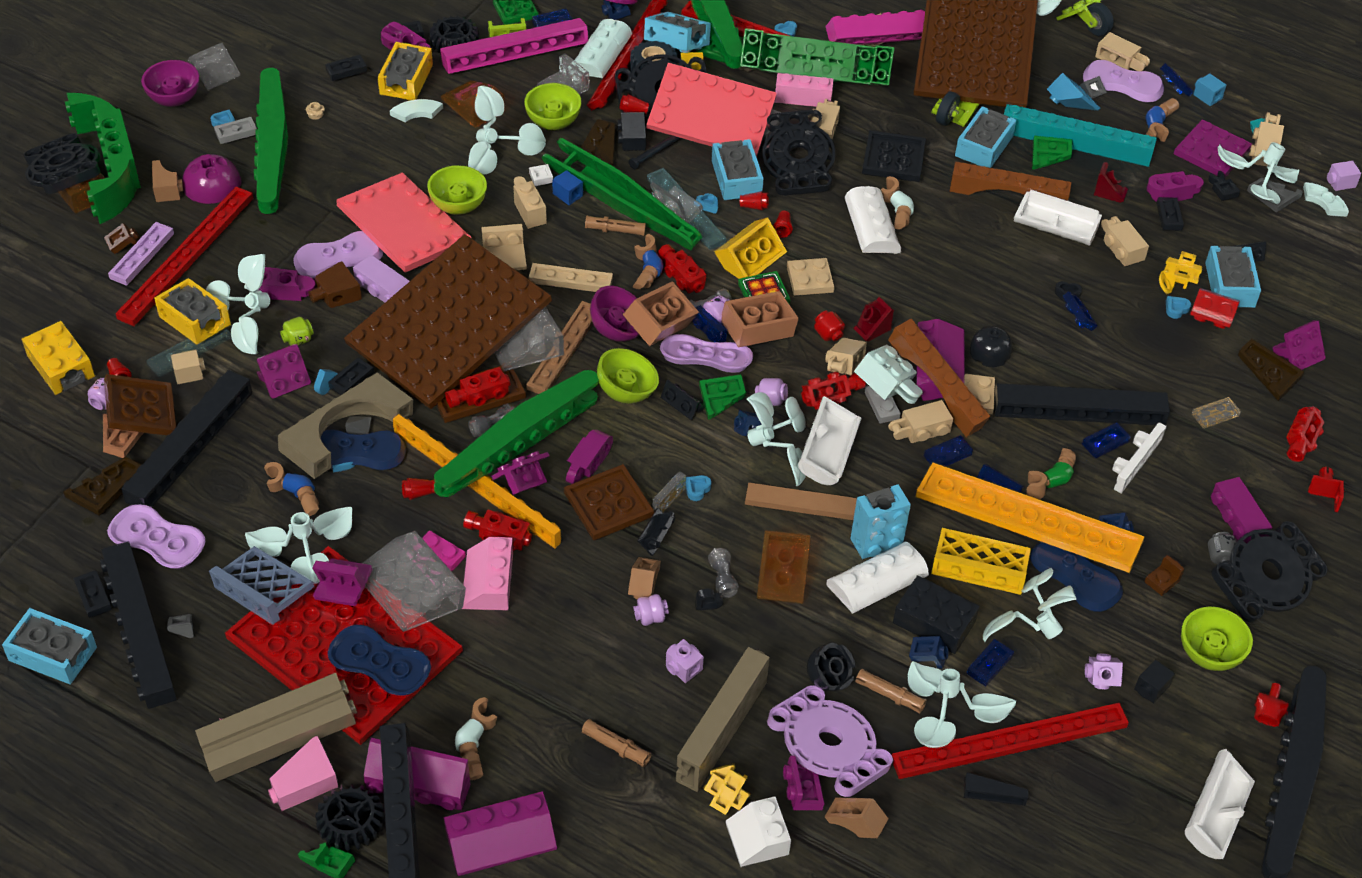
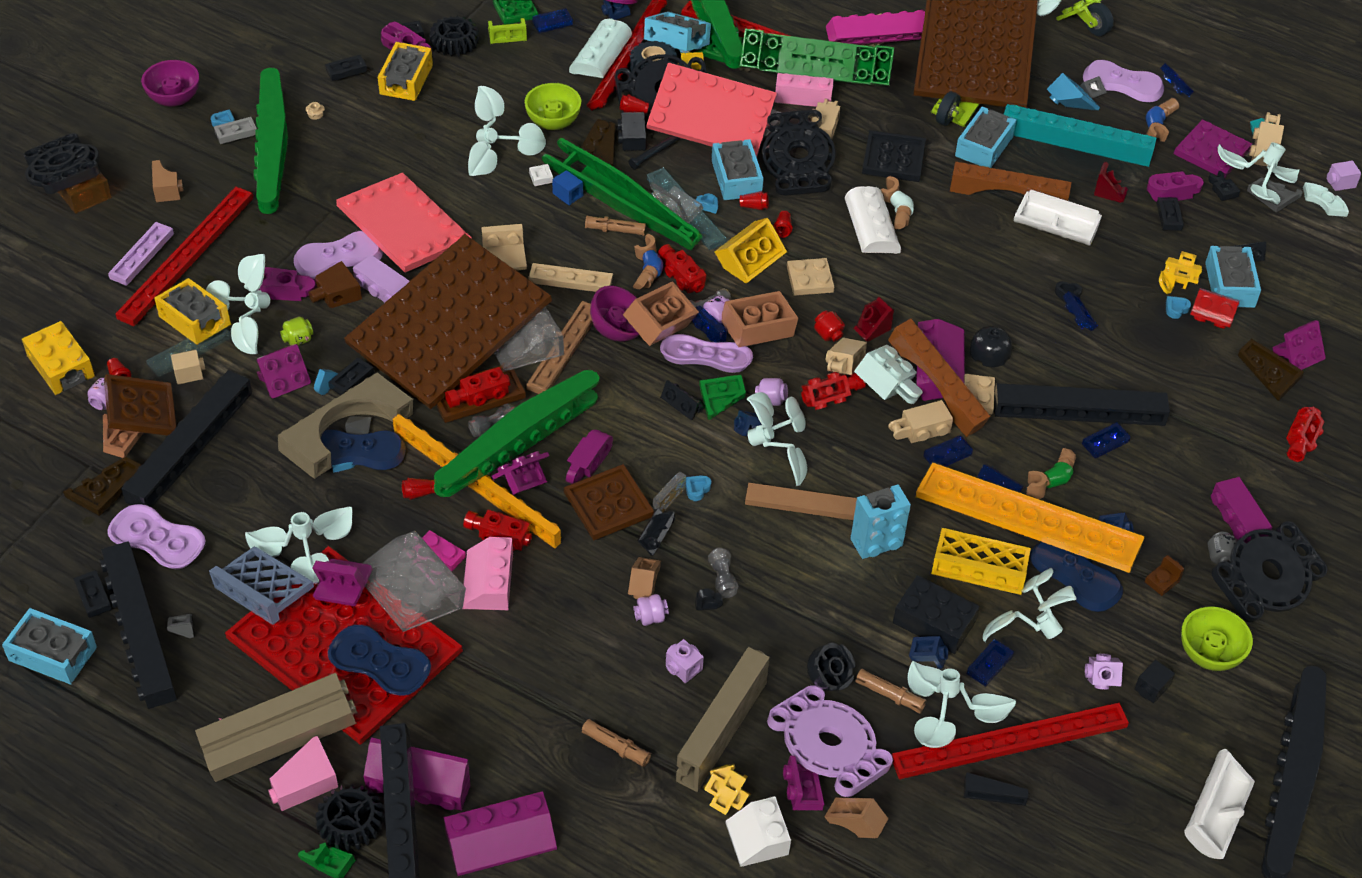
green slope [65,93,141,224] -> none
reddish brown bracket [104,223,140,254] -> none
magenta piece [182,154,241,204] -> none
clear bracket [188,43,240,90] -> none
medium nougat piece [264,462,319,517] -> none
light aqua tile [390,99,443,122] -> none
lime piece [427,166,487,215] -> none
dark pink brick [440,18,588,74] -> none
clear orange slope [441,80,505,128] -> none
medium nougat piece [455,697,497,780] -> none
tan brick [513,177,546,229] -> none
clear bracket [537,54,589,95] -> none
lime piece [597,348,659,404] -> none
tile [738,271,790,304] -> none
clear orange slope [757,530,811,604] -> none
dark azure tile [775,21,797,37] -> none
white container [798,396,861,485] -> none
white container [826,542,929,614] -> none
light grey plate [865,386,901,423] -> none
green wing [1032,136,1072,170] -> none
tan brick [1095,32,1150,71] -> none
tan brick [1101,216,1149,266] -> none
white hinge [1113,422,1167,494] -> none
clear tile [1192,397,1241,429] -> none
dark azure brick [1193,73,1226,106] -> none
red piece [1254,683,1289,727] -> none
red bracket [1308,467,1344,513] -> none

